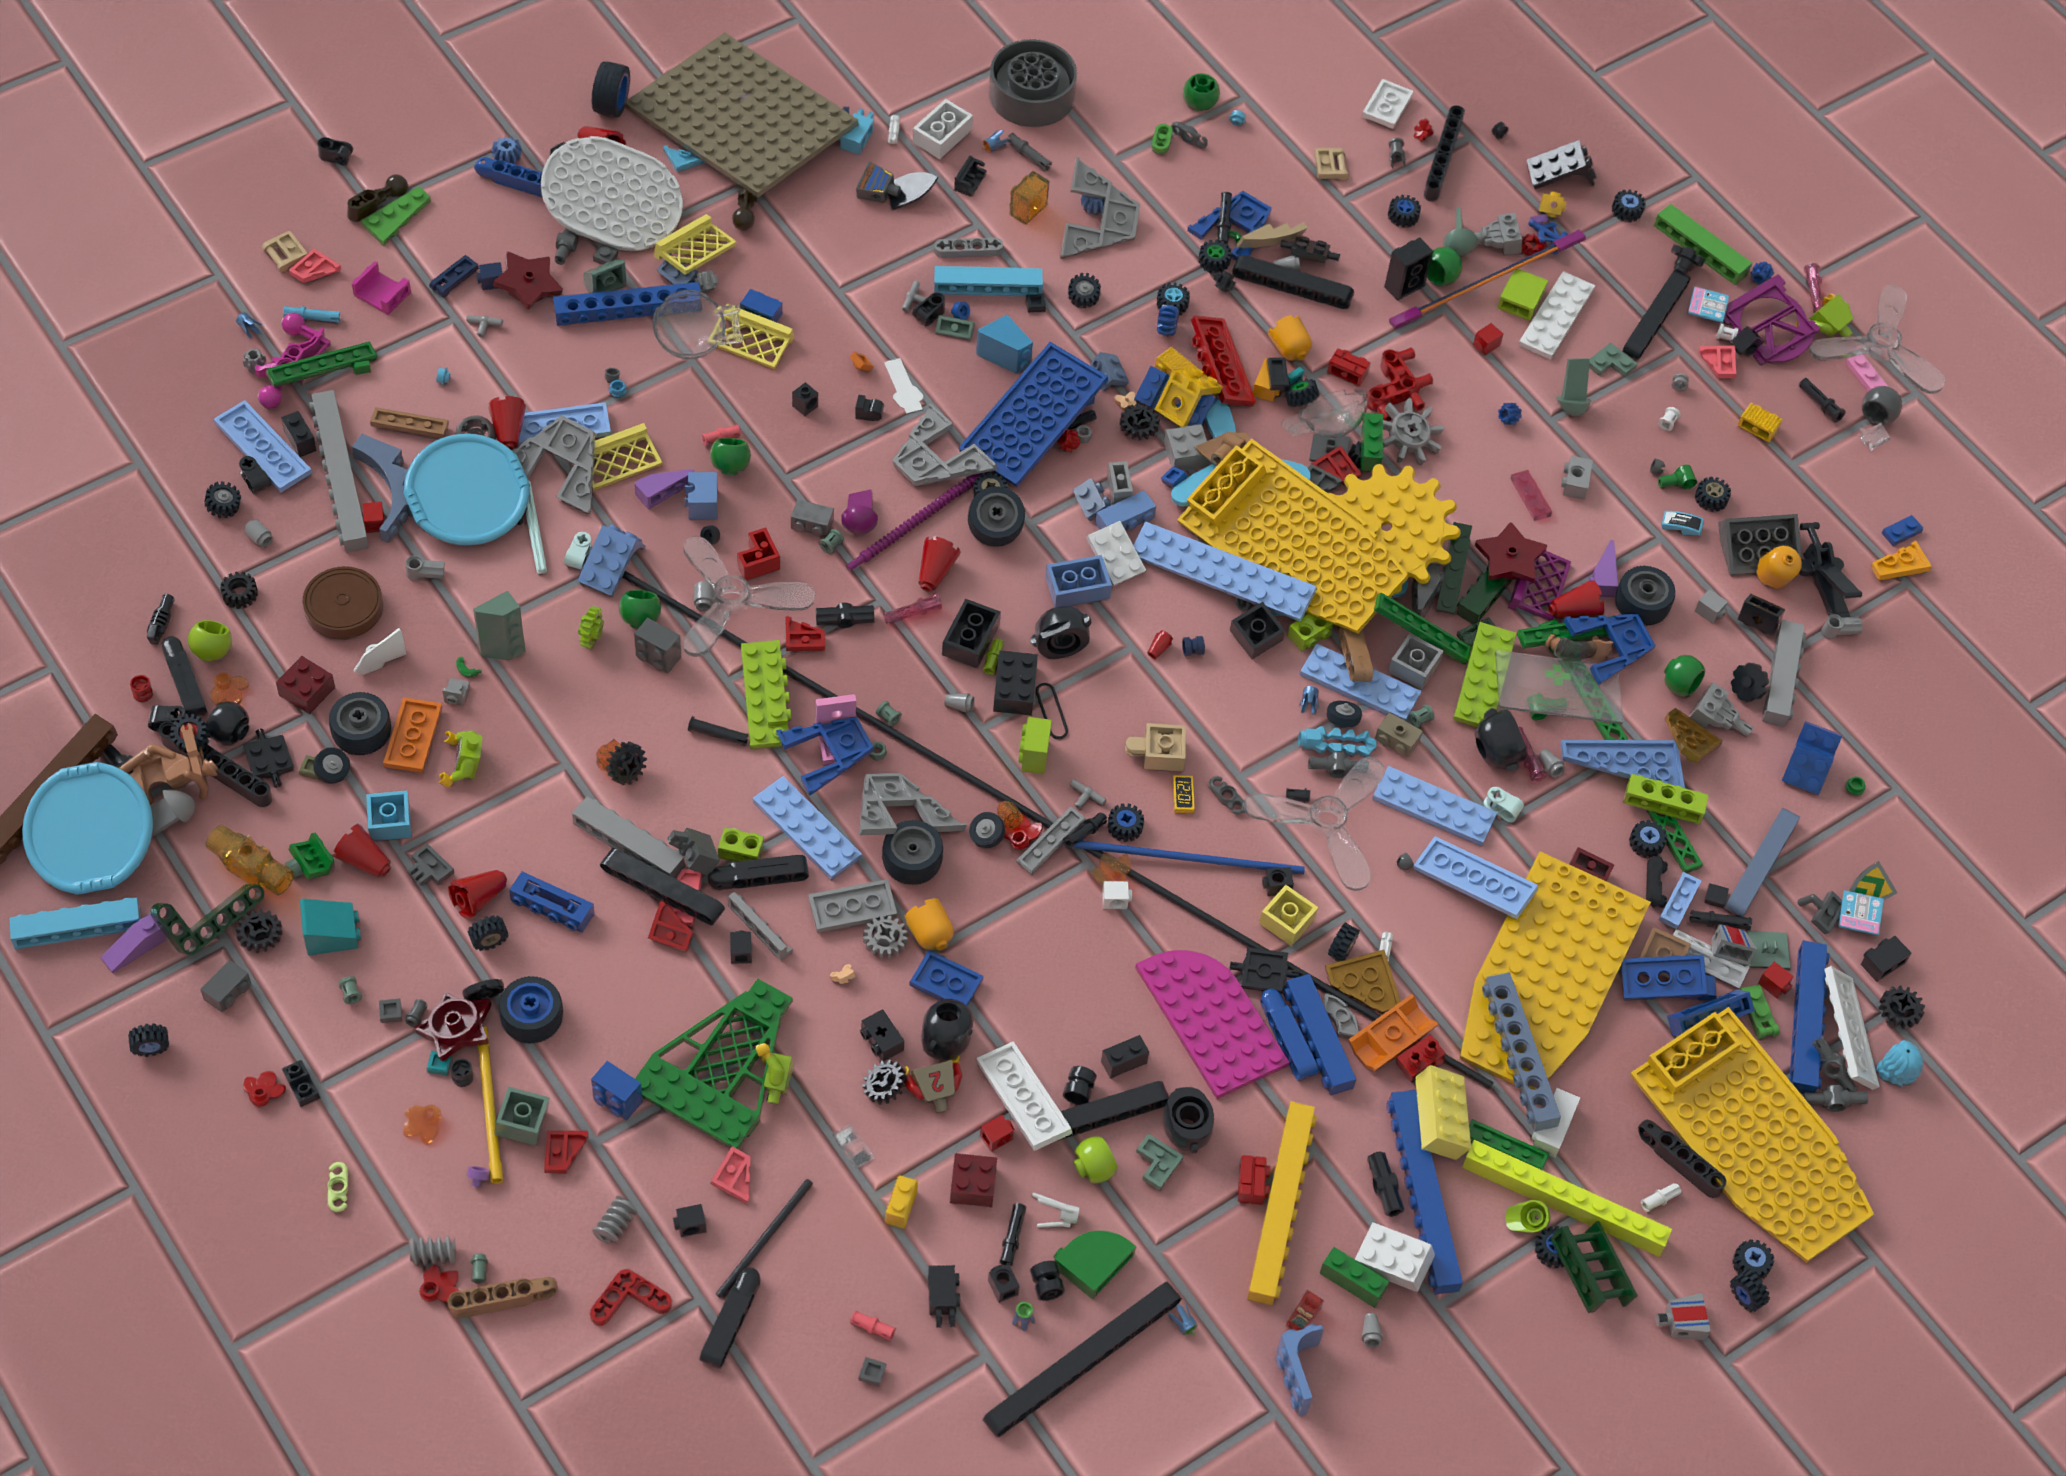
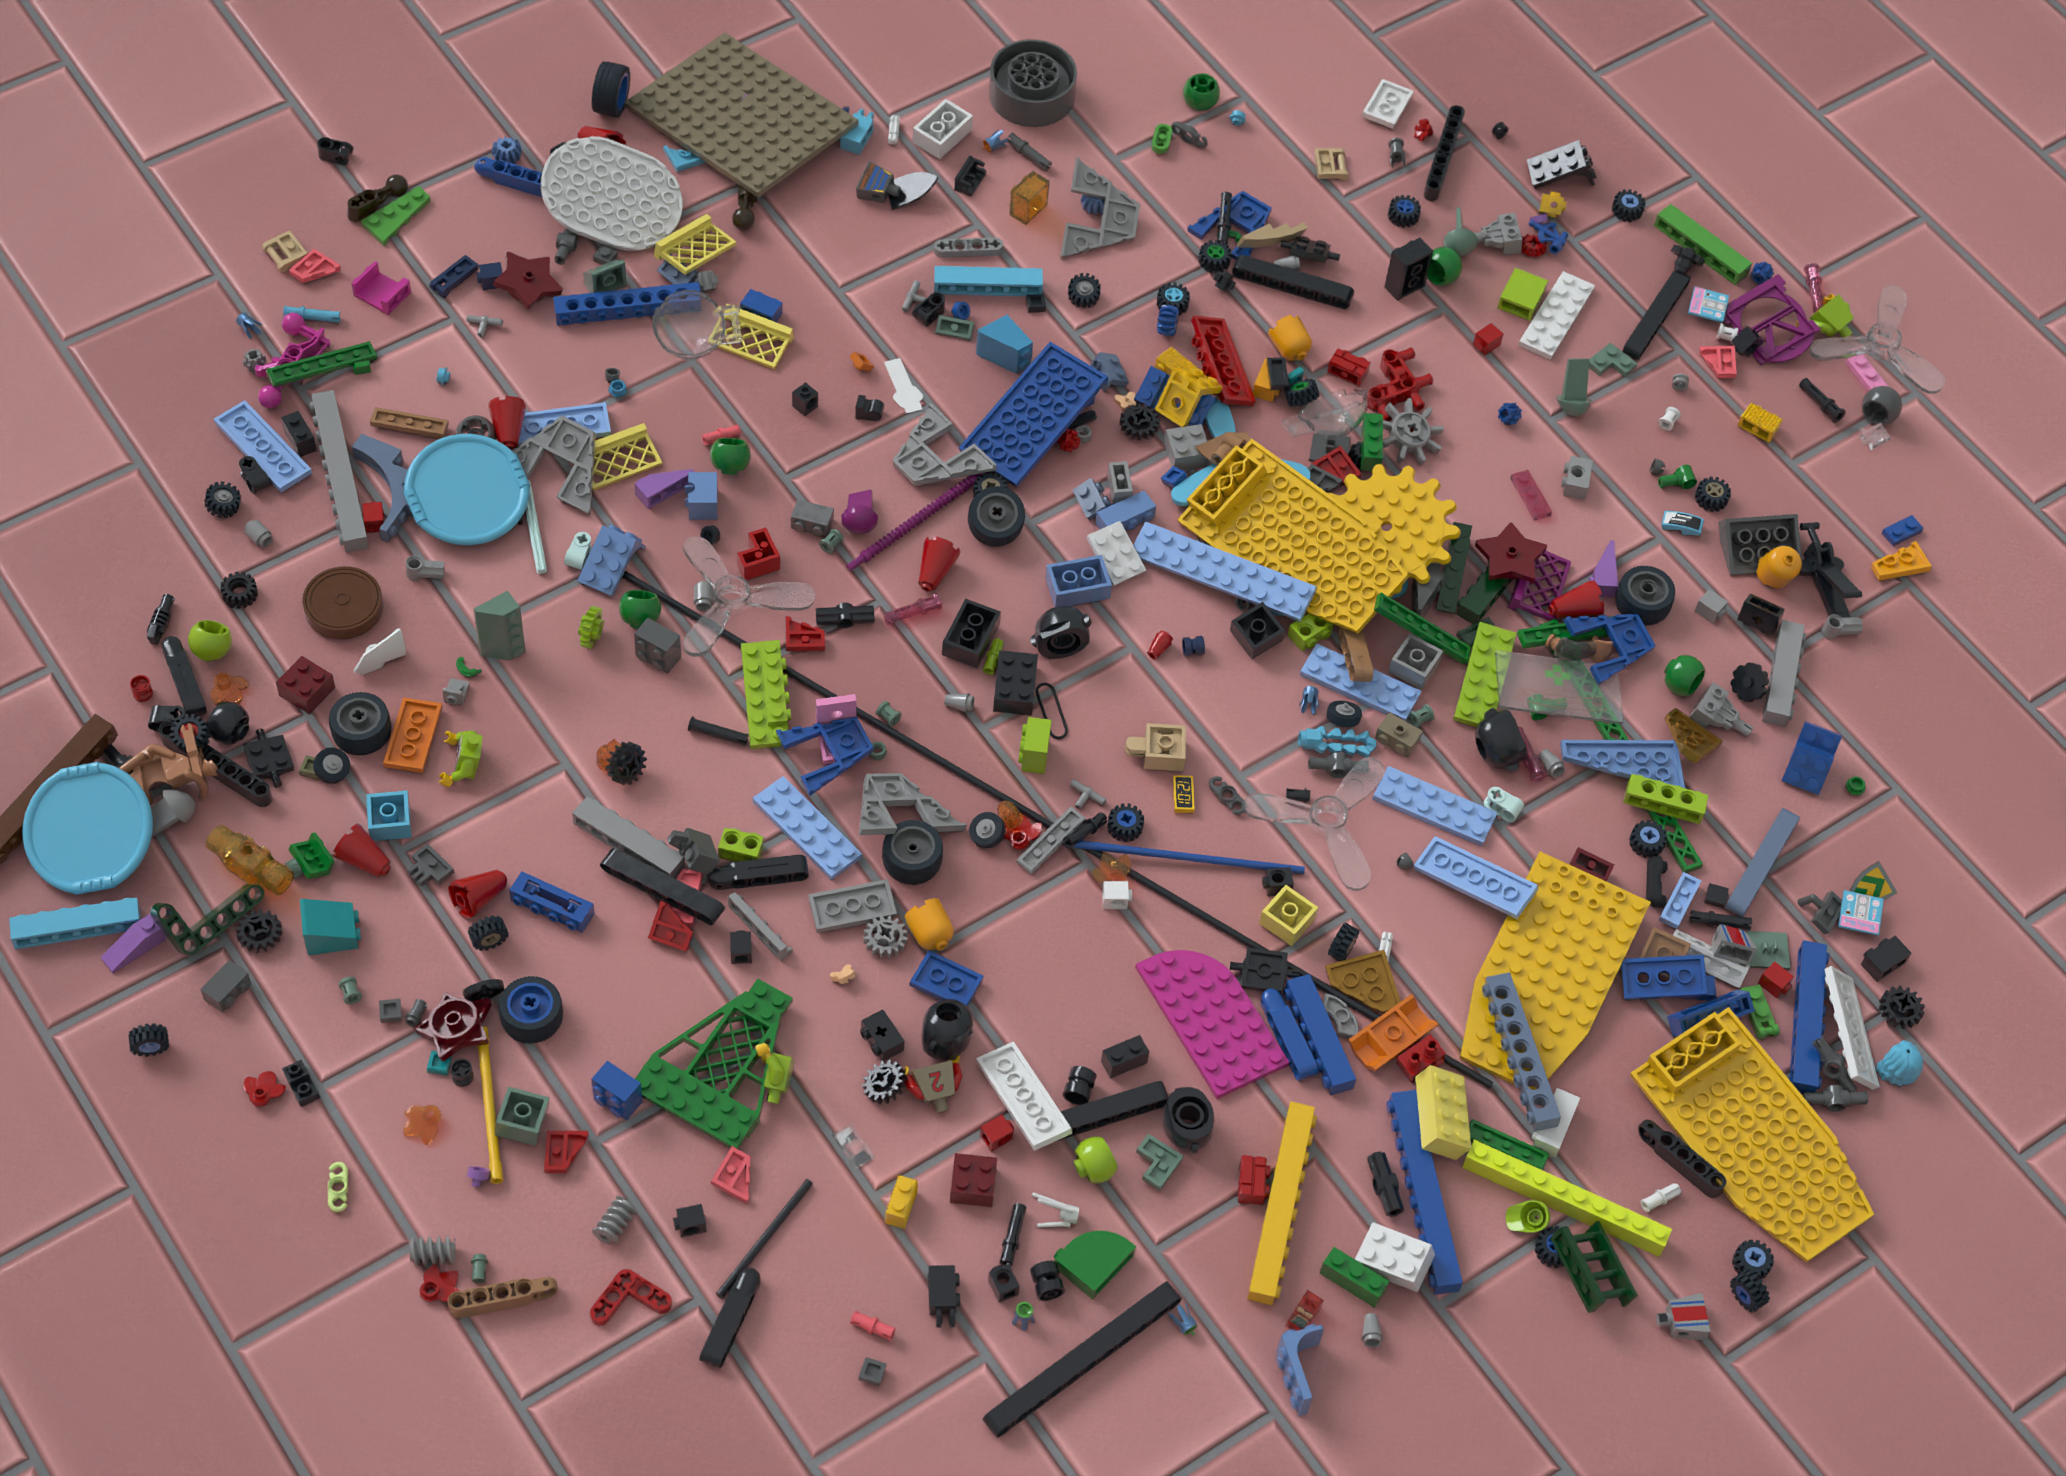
piece [1389,229,1586,329] -> none

